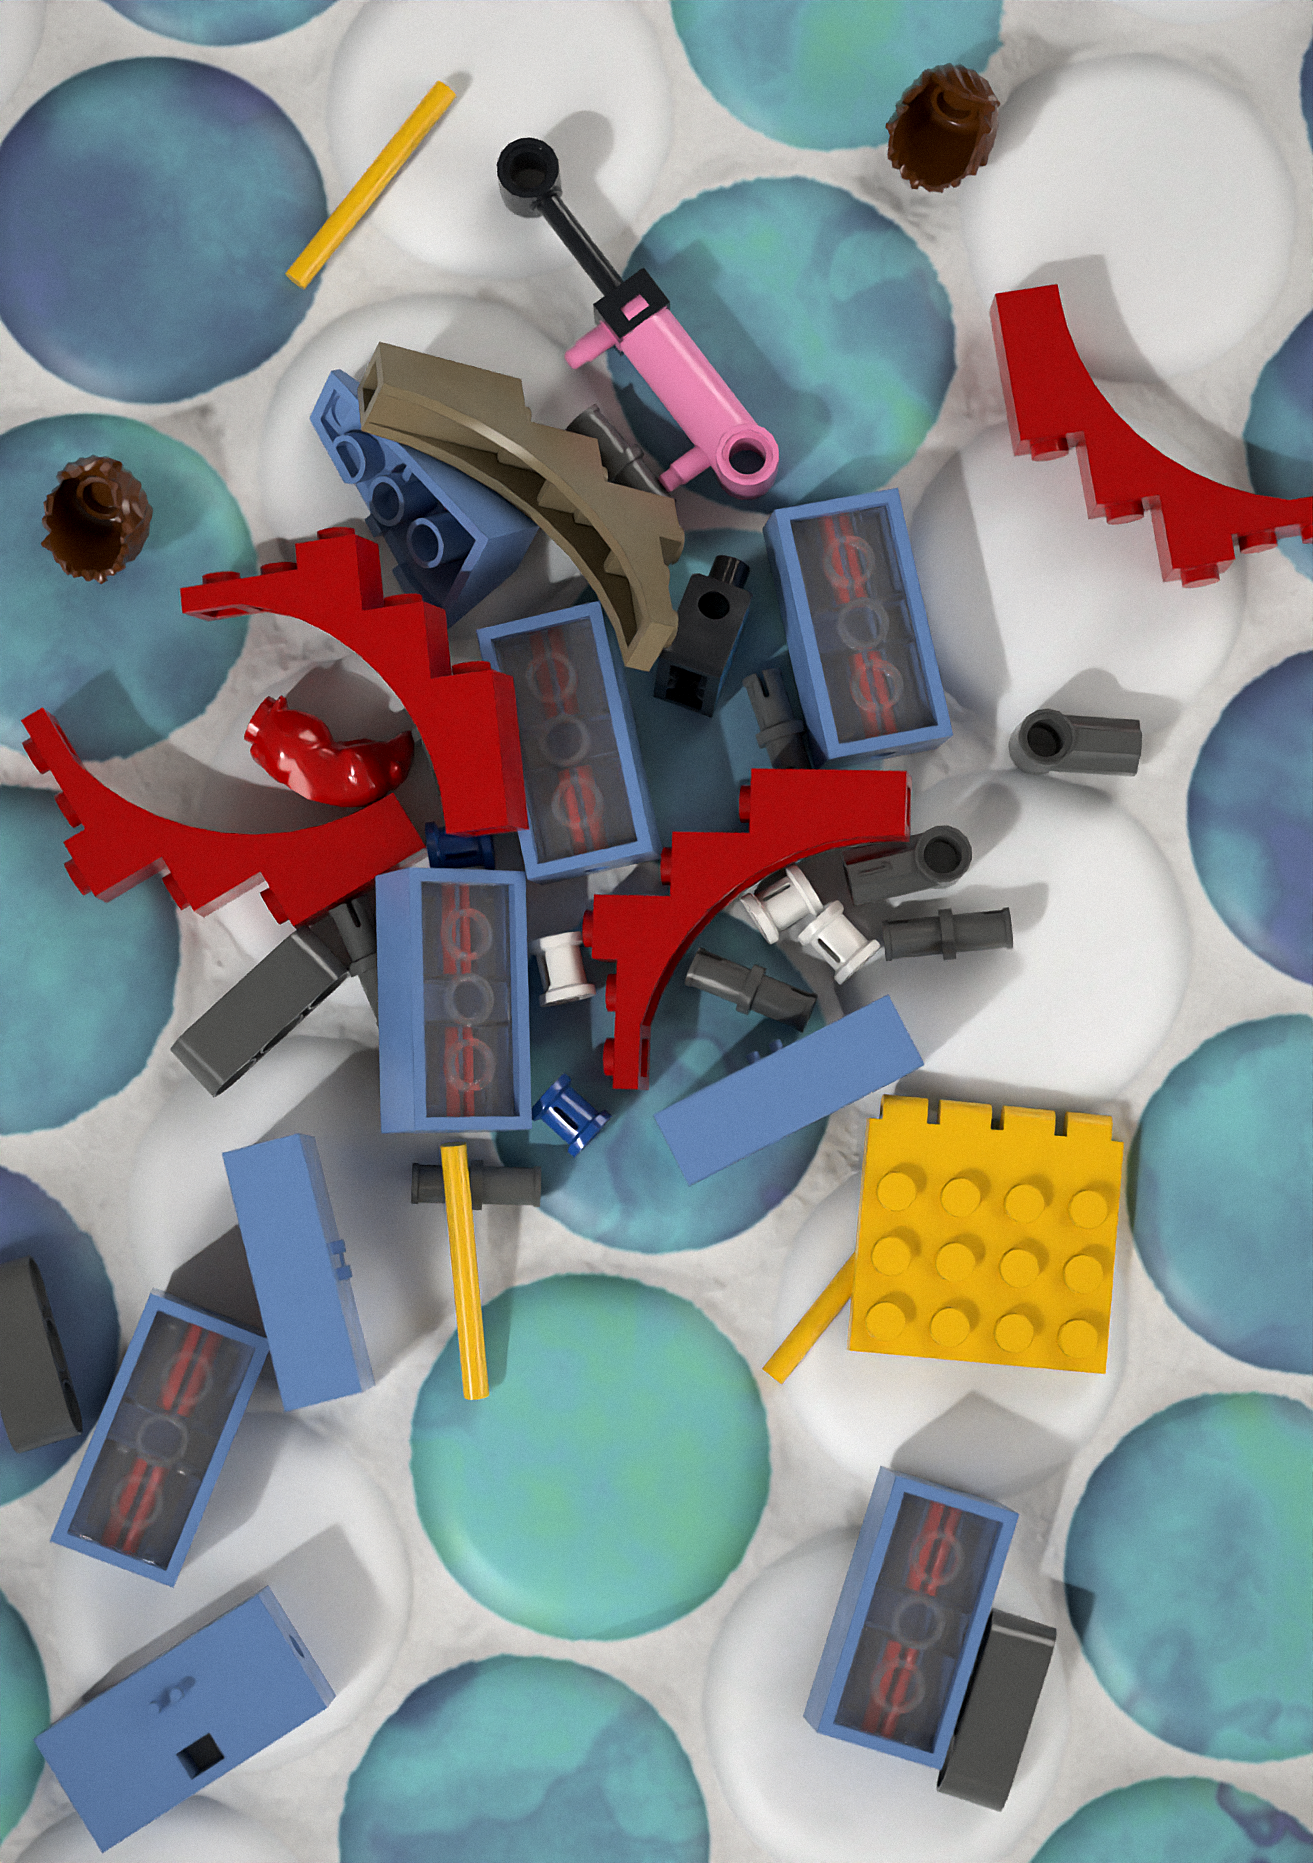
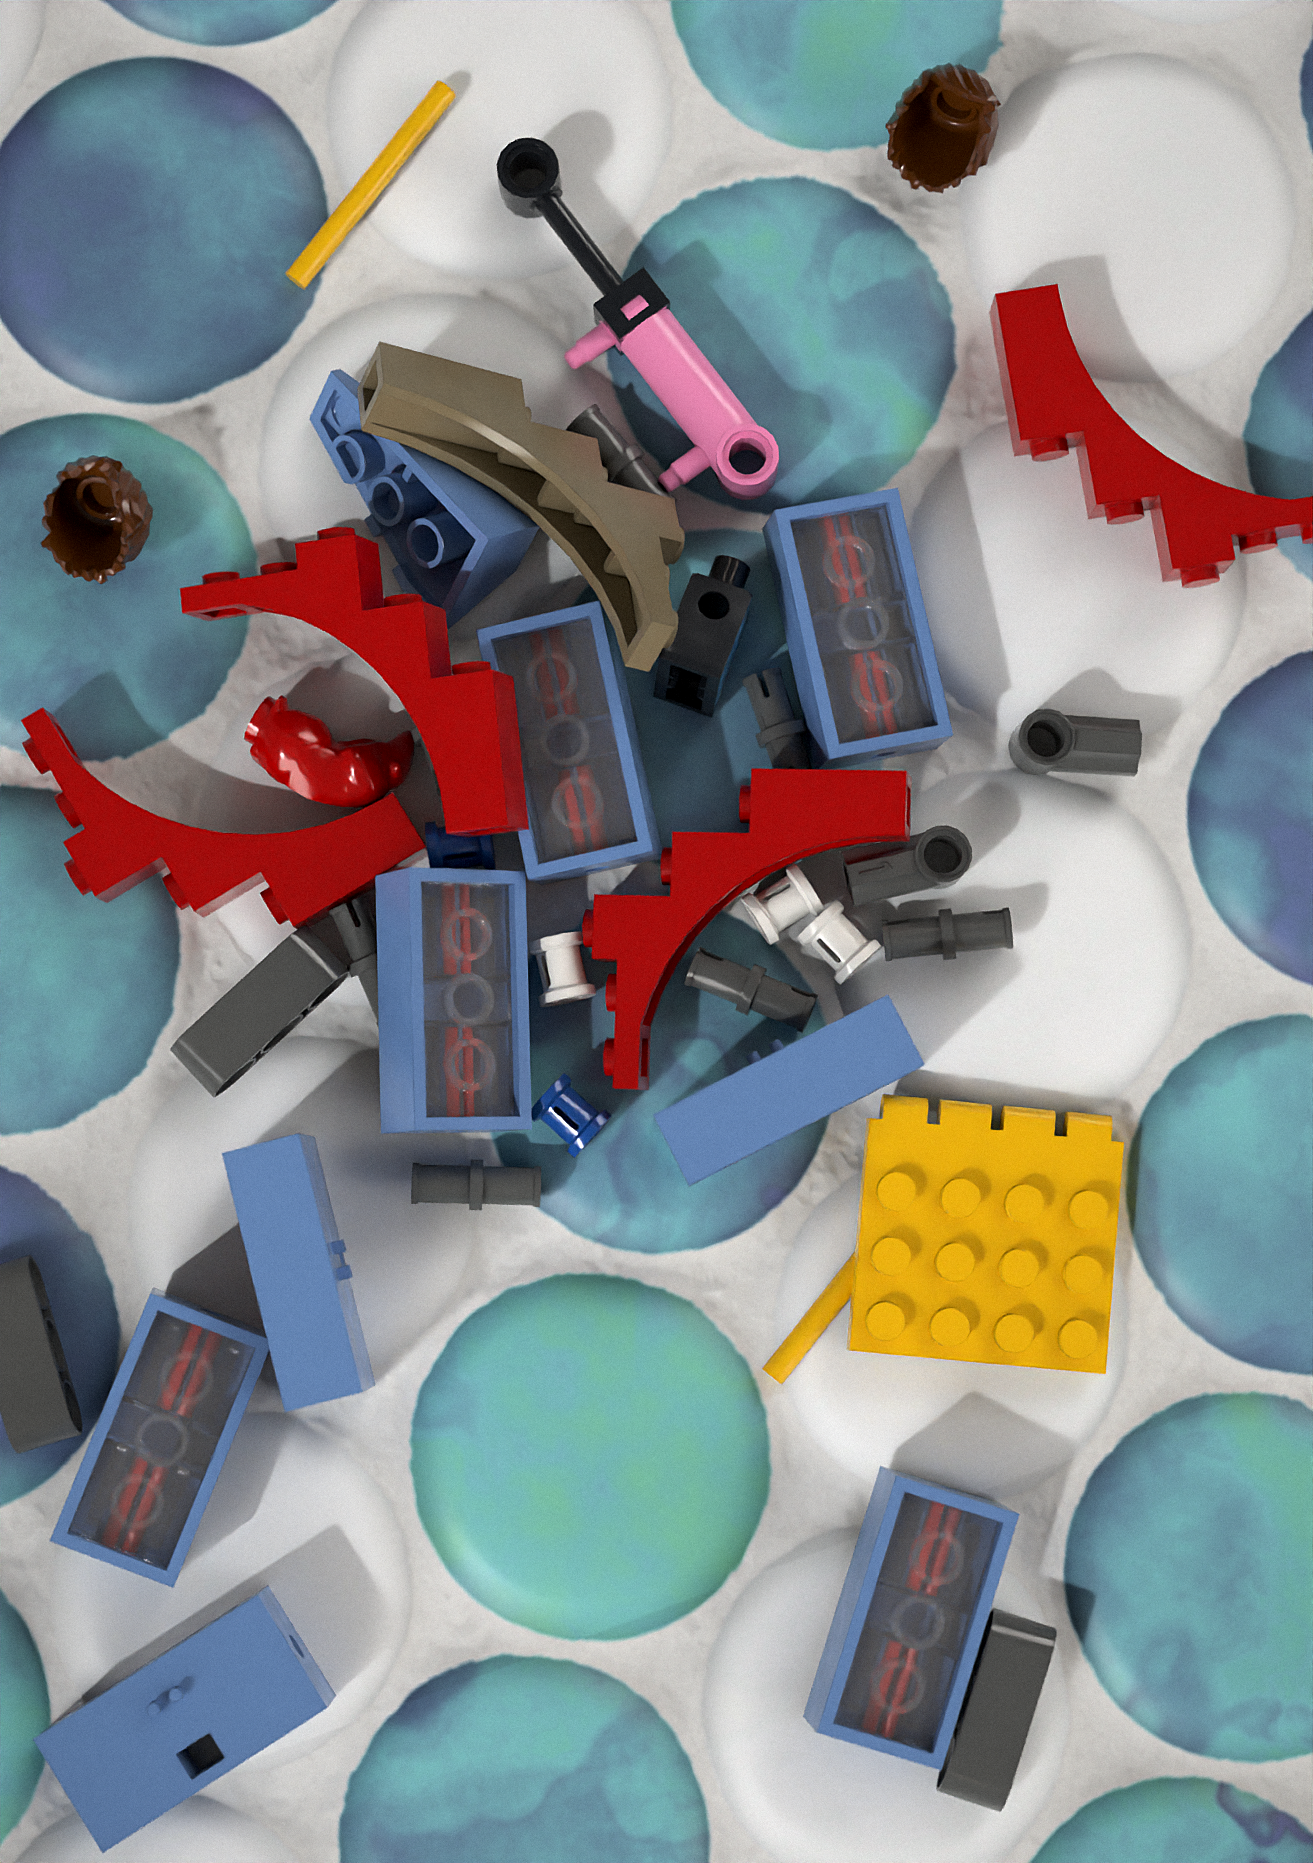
yellow bar [440,1141,489,1400] -> none

